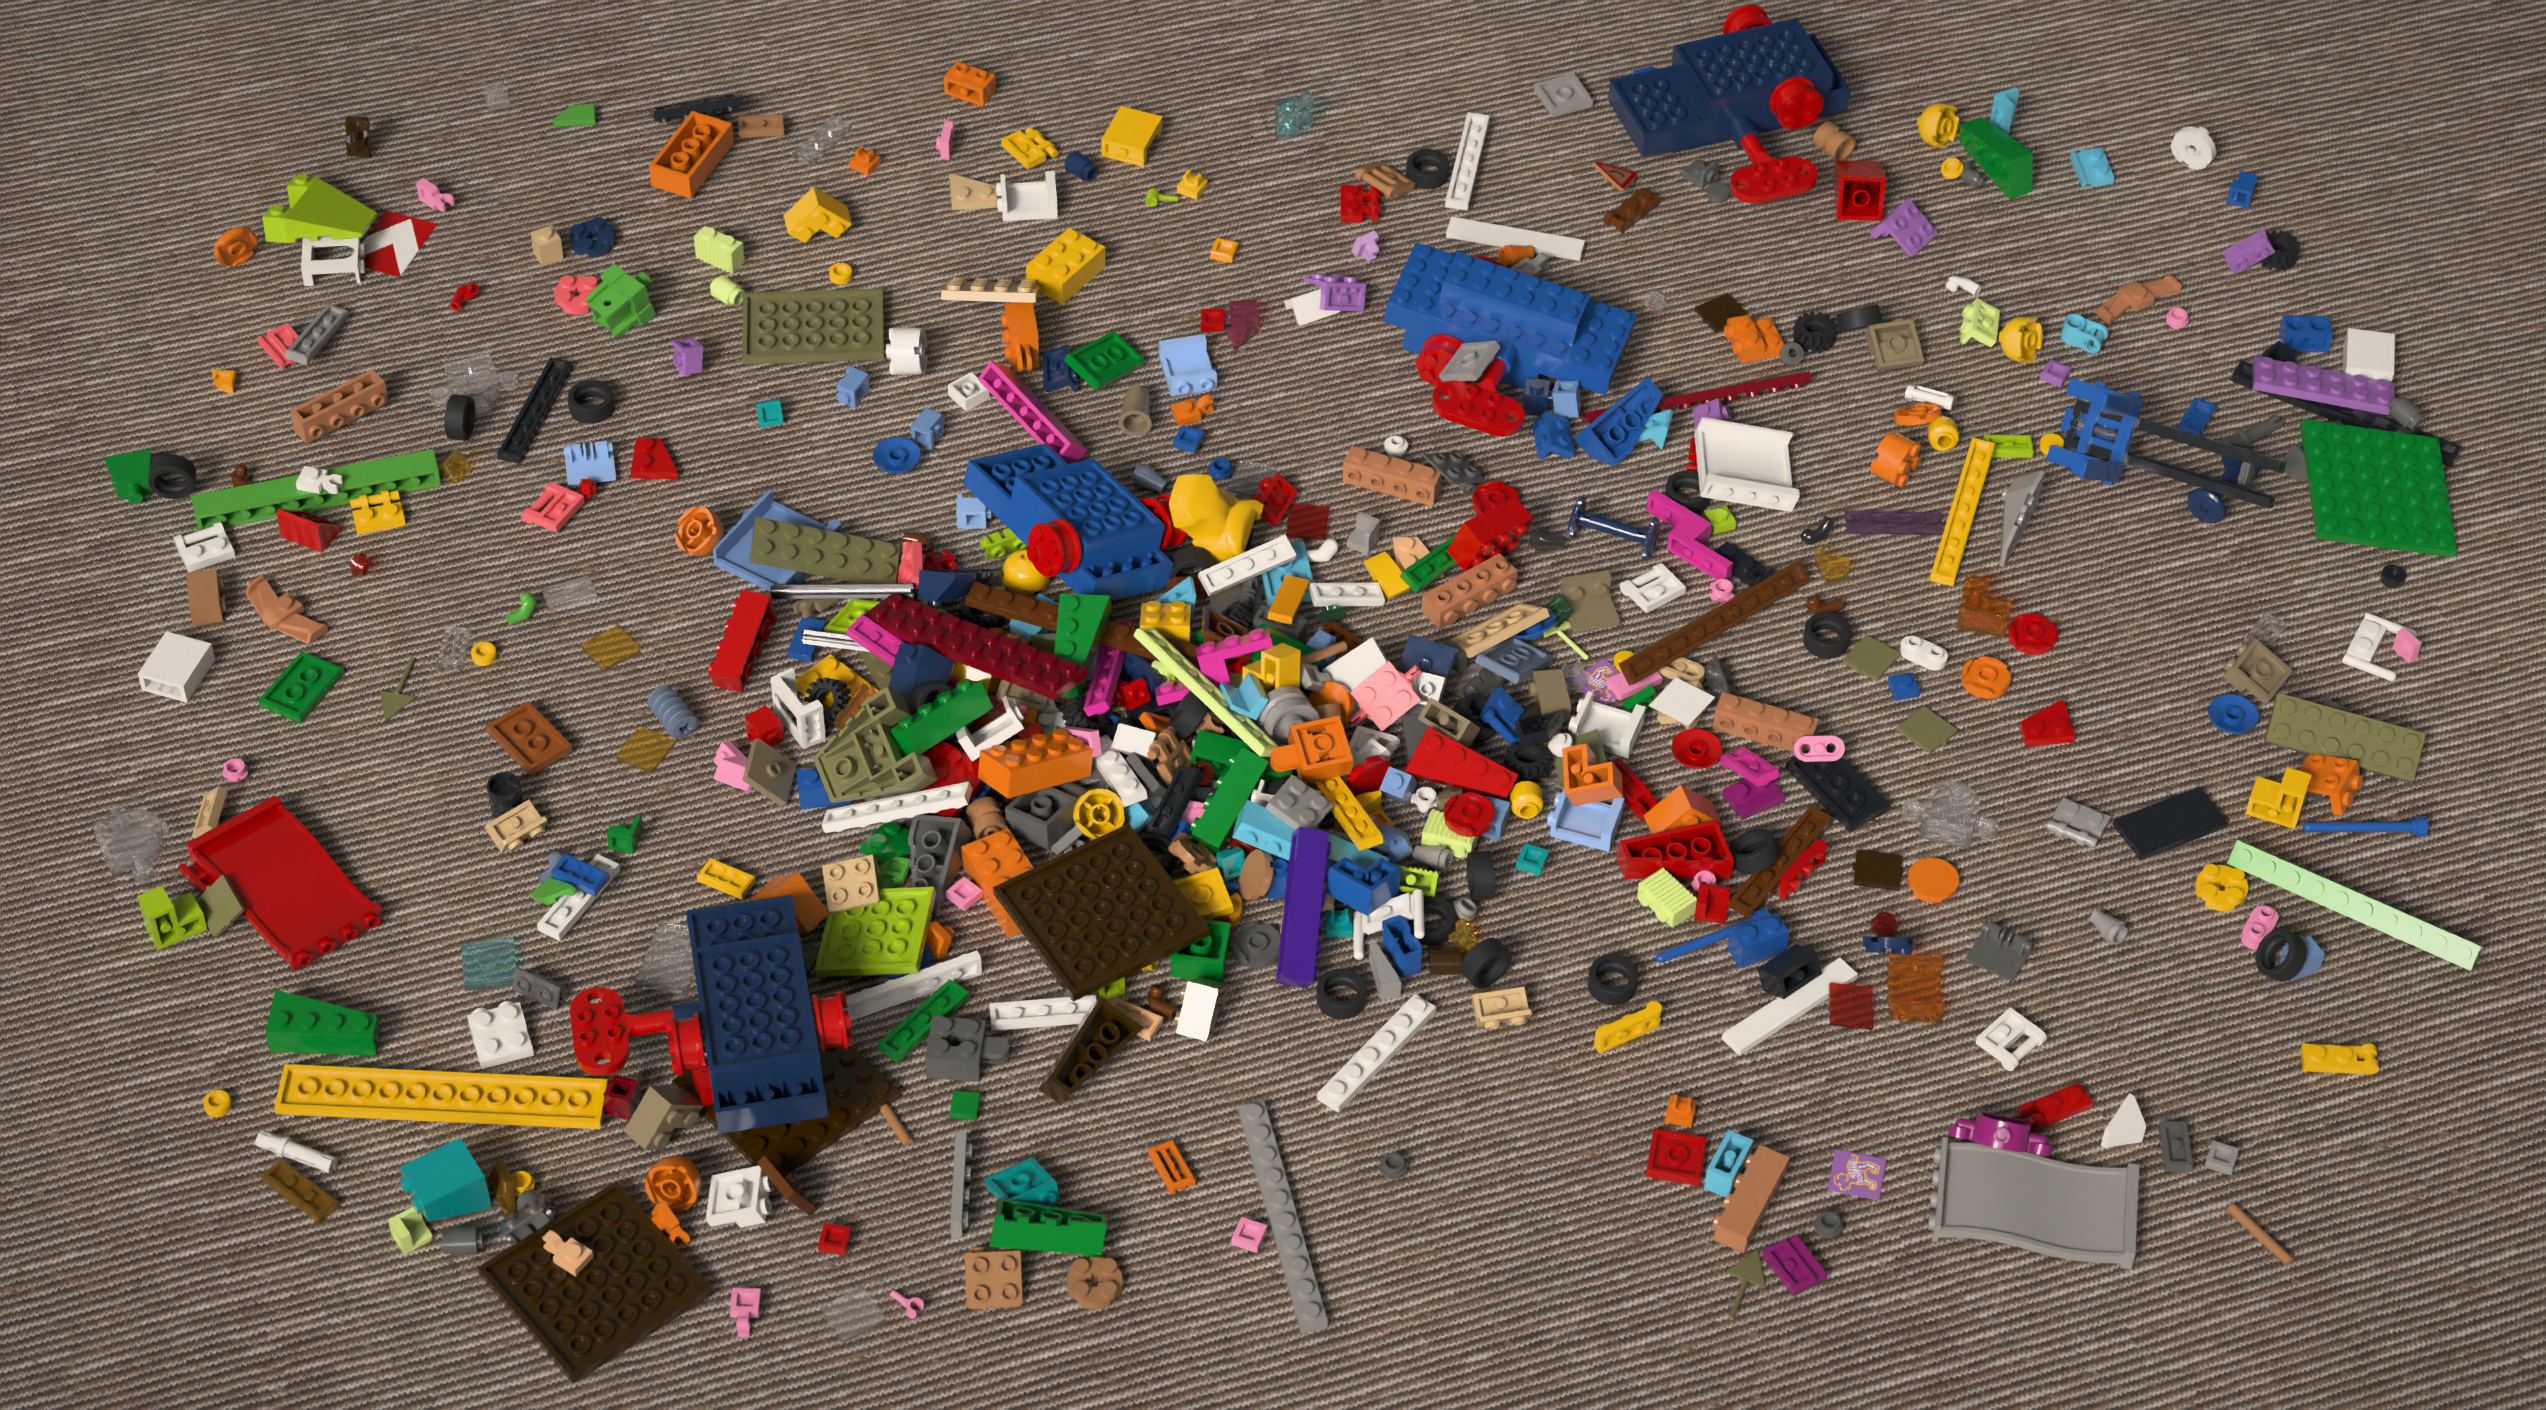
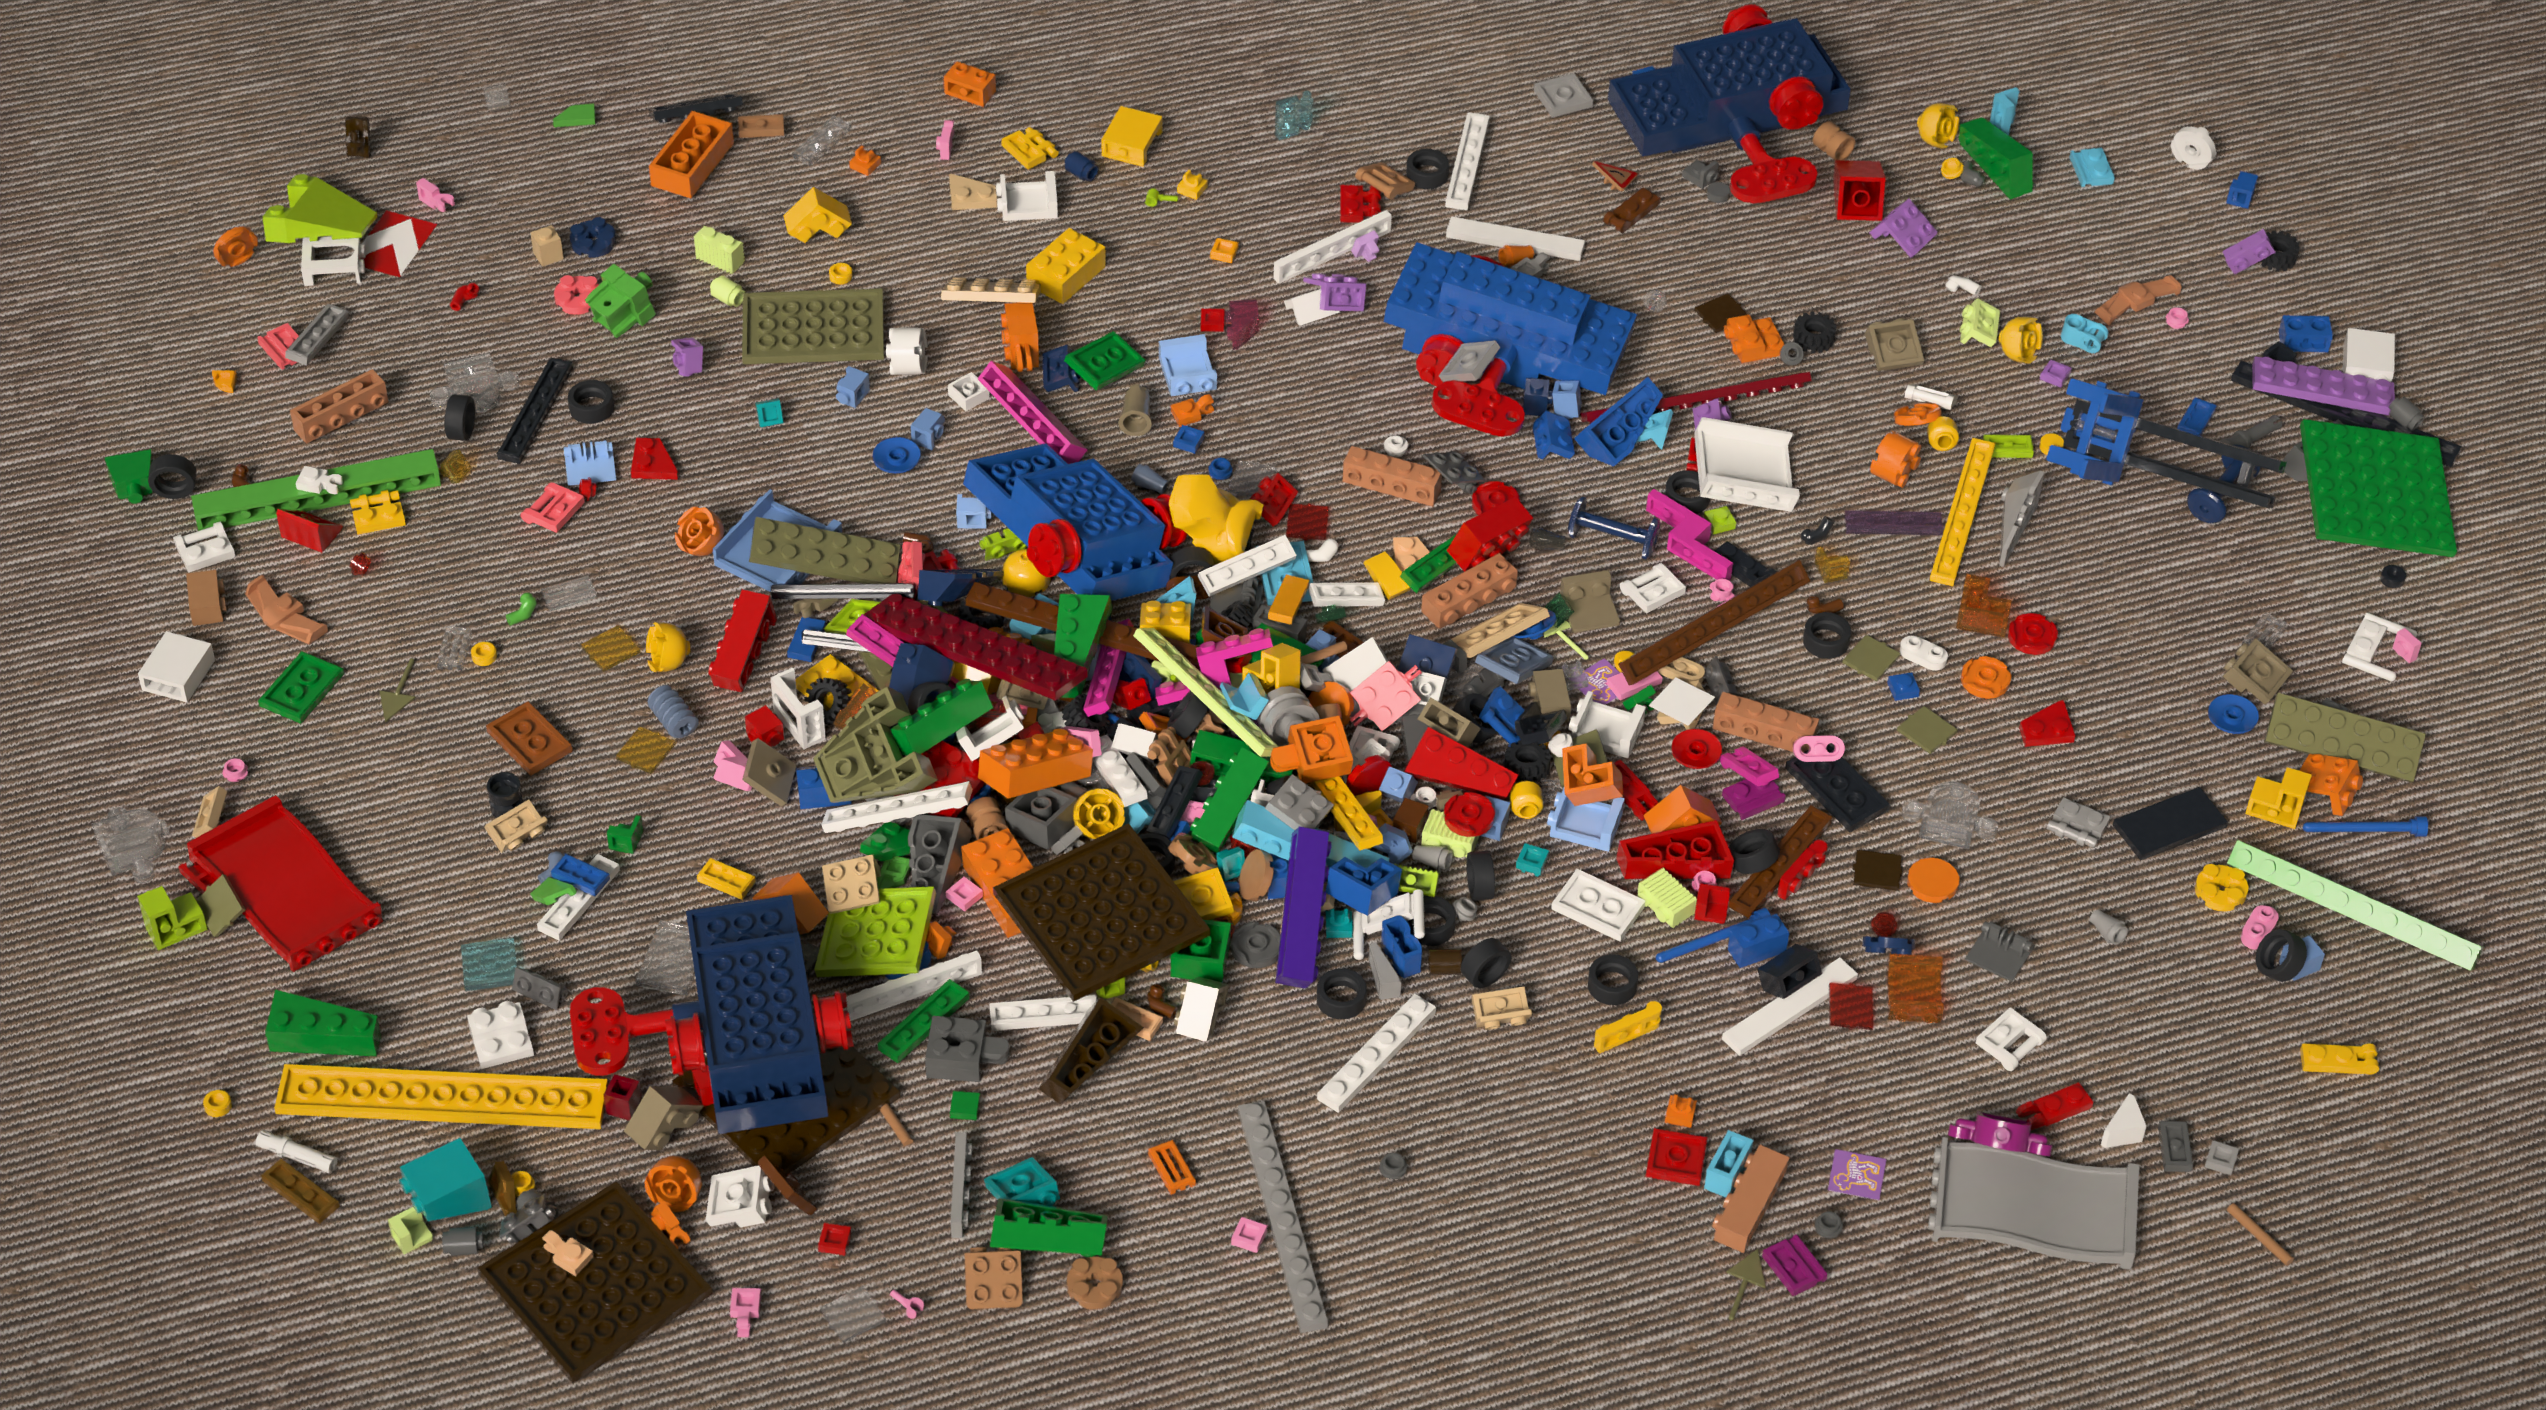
light grey panel [1347,512,1380,555] -> none
clear yellow tile [1448,919,1479,953] -> none
black tyre [1836,304,1883,333] -> none
none -> yellow cylinder [646,622,690,672]
none -> white plate [1274,210,1392,284]
none -> reddish brown brick [1393,798,1429,844]
none -> white plate [1552,869,1646,941]

